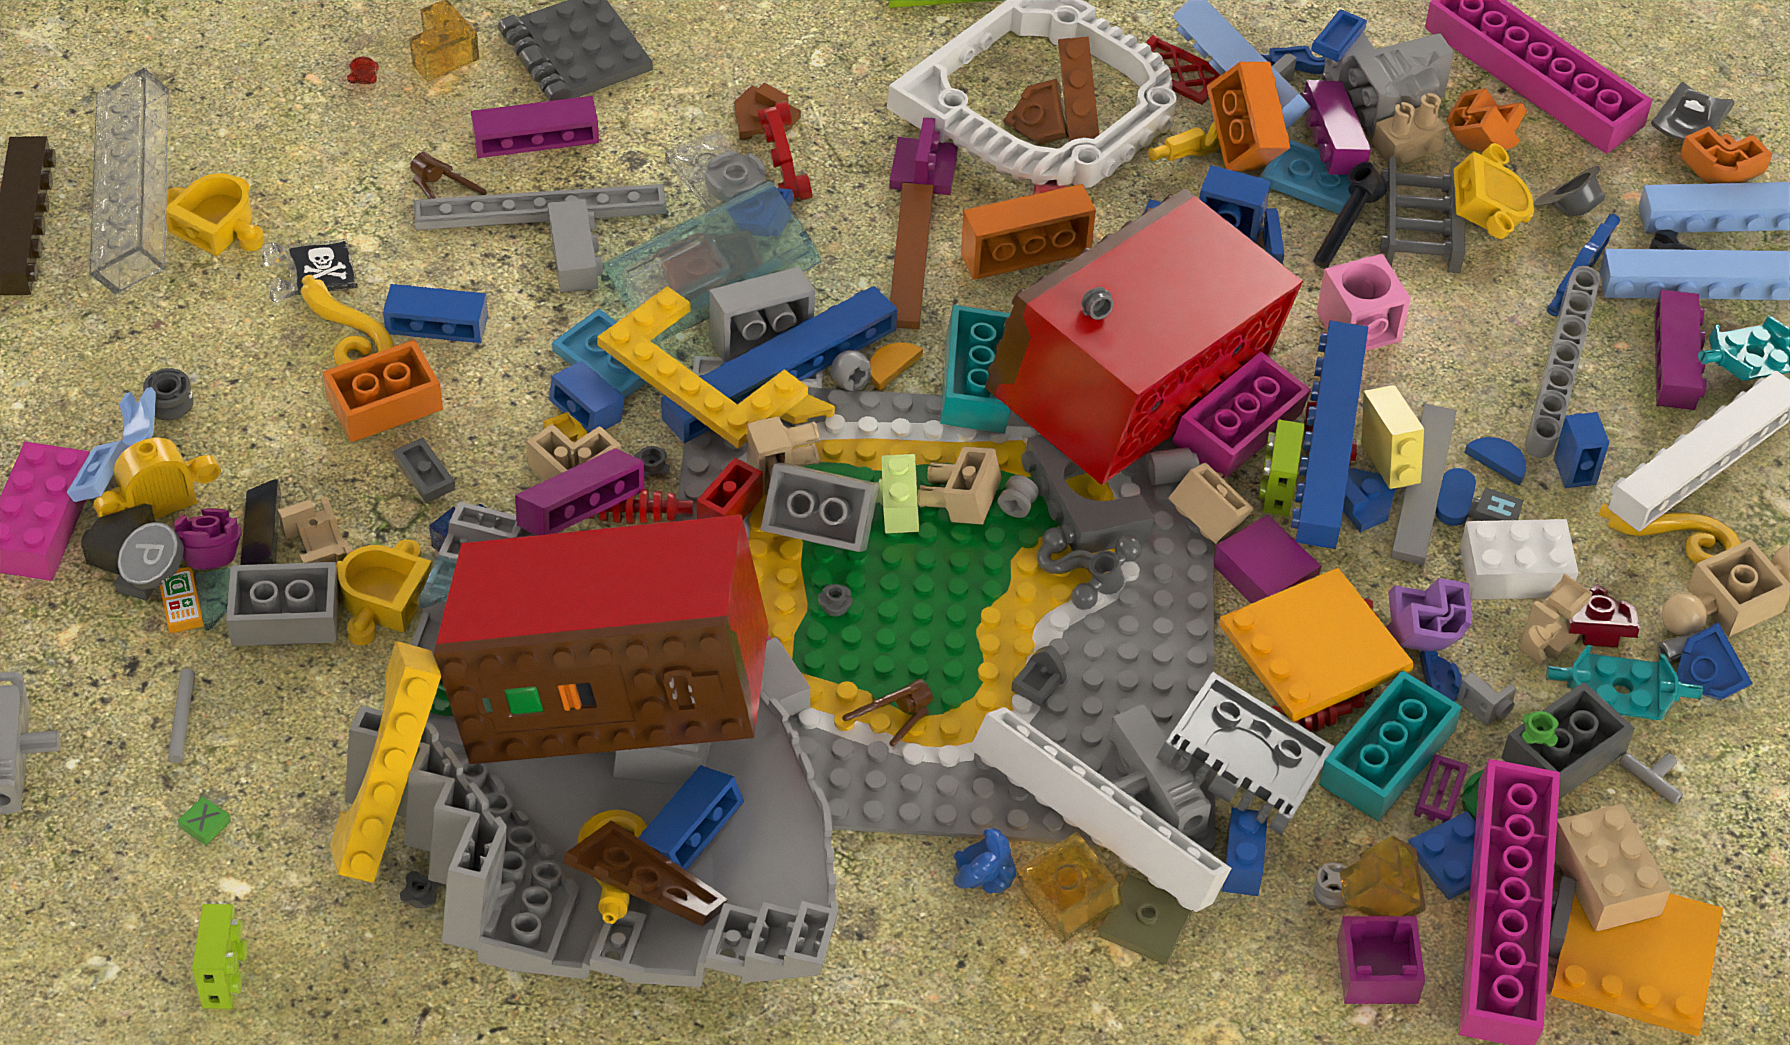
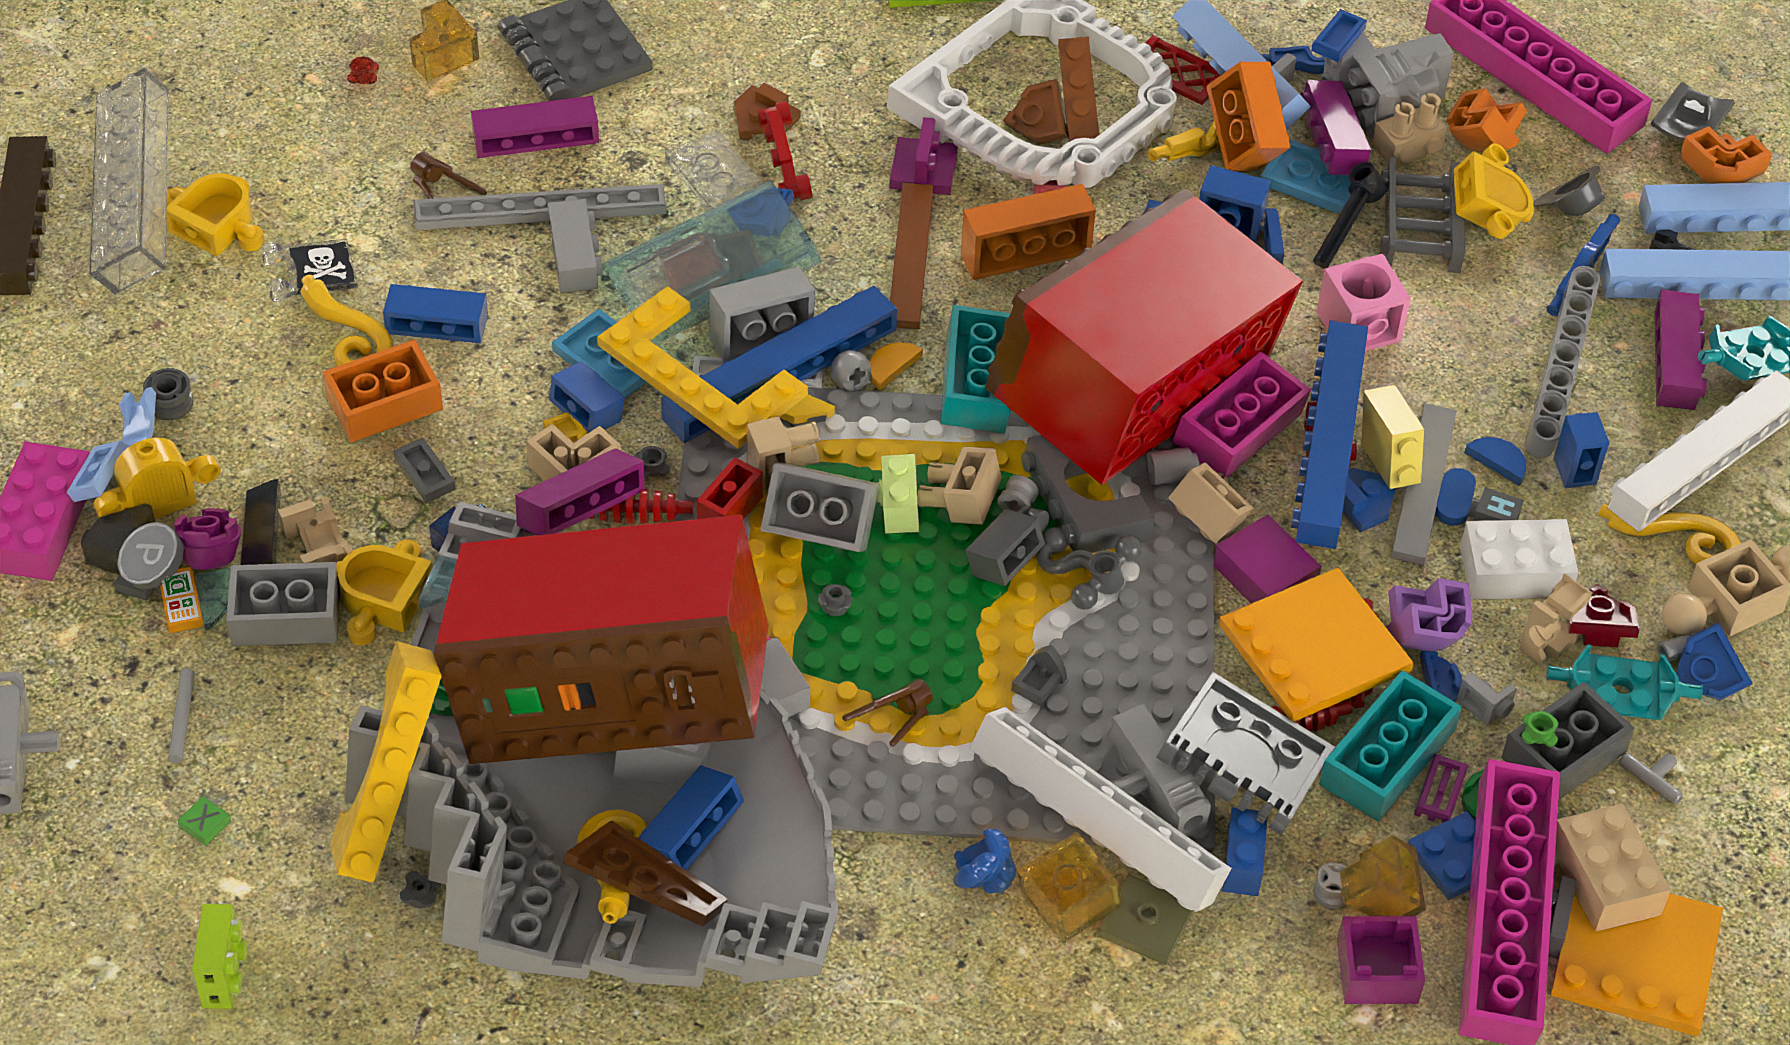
light grey tile [705,151,766,202] -> none
dark grey plate [1081,287,1114,320] -> none
lime piece [1258,420,1304,517] -> none
none -> dark grey brick [965,505,1049,586]

